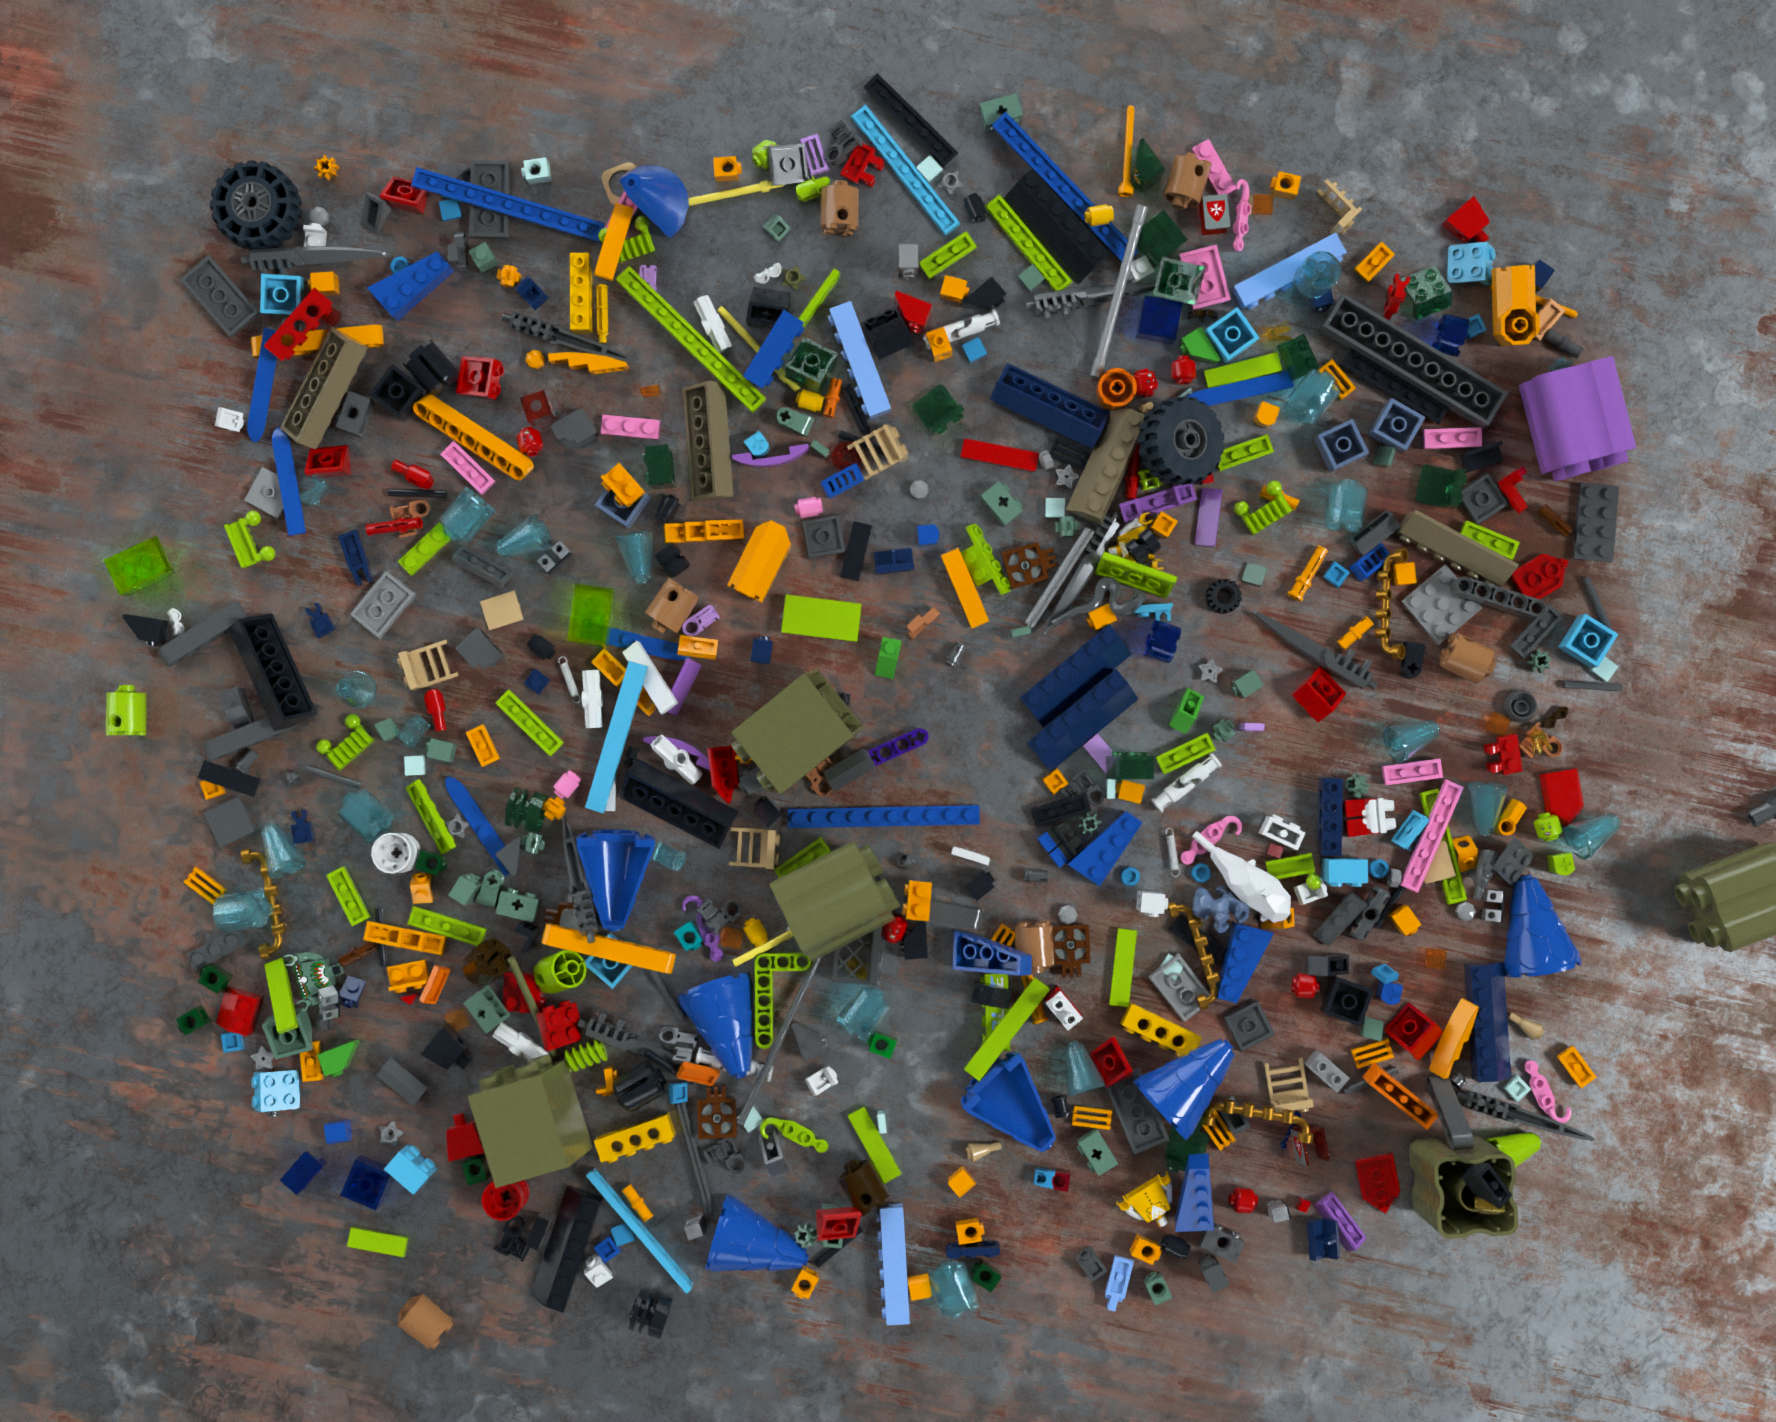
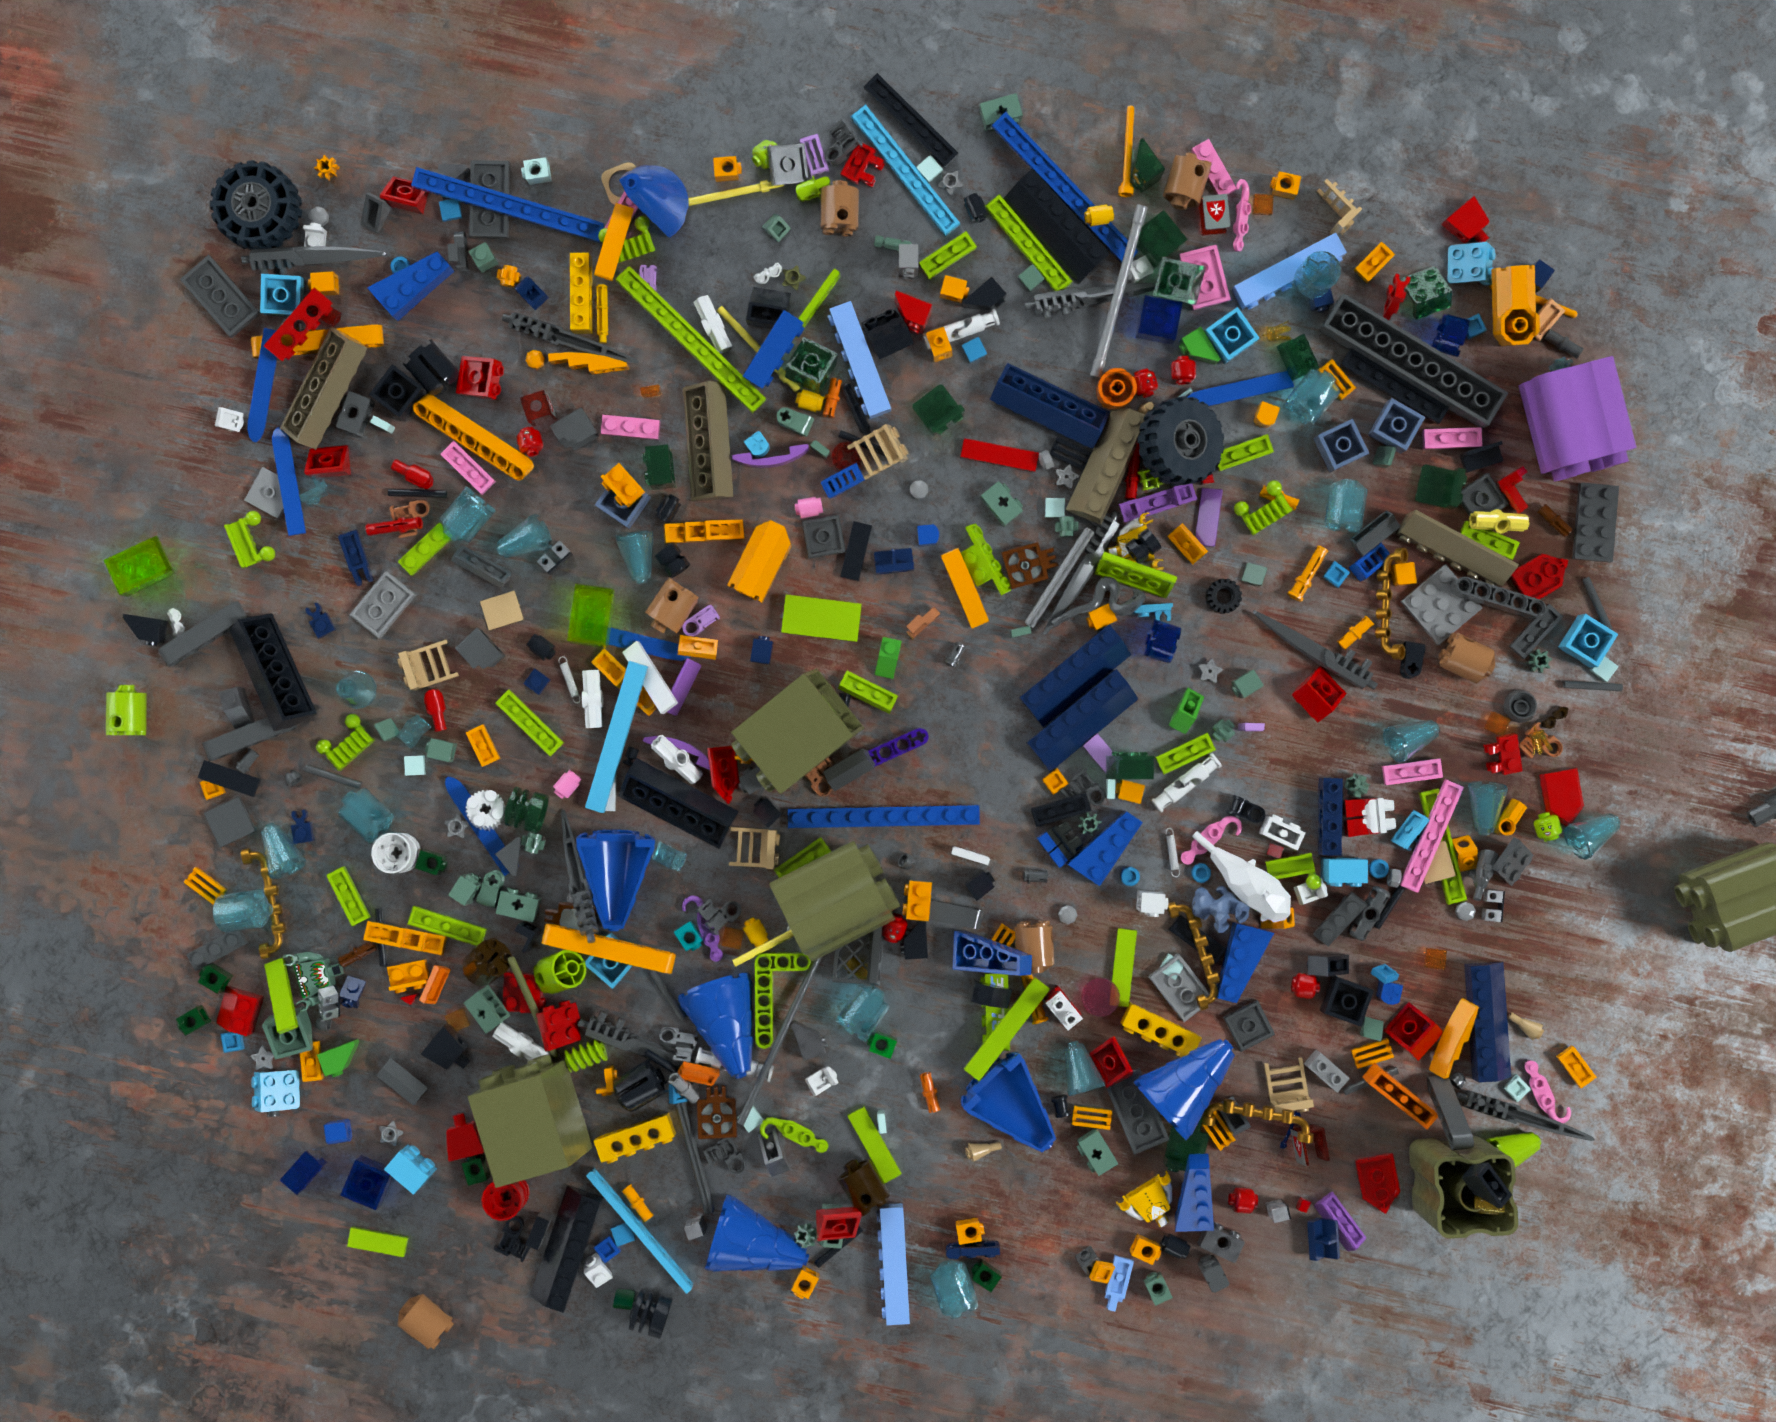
lime plate [405,779,456,855] -> none
light orange bracket [410,872,434,904] -> none
light orange gear [542,797,567,821] -> none
light orange piece [907,1273,932,1301] -> none
light orange piece [948,1165,977,1198] -> none
leg [1033,1167,1071,1192] -> none
reddish brown piece [1052,924,1091,978] -> none
light orange brick [1149,511,1178,540] -> none
dark brown piece [1188,309,1218,323] -> none
lime tile [1203,352,1282,389] -> none
light orange brick [1388,904,1421,936] -> none
blue cone [1504,874,1582,978] -> none
lime piece [1546,852,1575,876] -> none
none -> light aqua tile [370,416,395,434]
none -> white brick [466,790,506,831]
none -> dark green slope [613,1288,635,1310]
none -> light grey pin [669,1073,699,1103]
none -> lime plate [838,671,898,714]
none -> sand green axle [874,235,912,251]
none -> orange pin [919,1072,941,1113]
none -> clear pink tile [1081,978,1120,1017]
none -> light orange tile [1089,1260,1115,1284]
none -> light orange plate [1167,523,1208,564]
none -> black piece [1226,795,1266,823]
none -> light yellow piece [1469,509,1529,534]

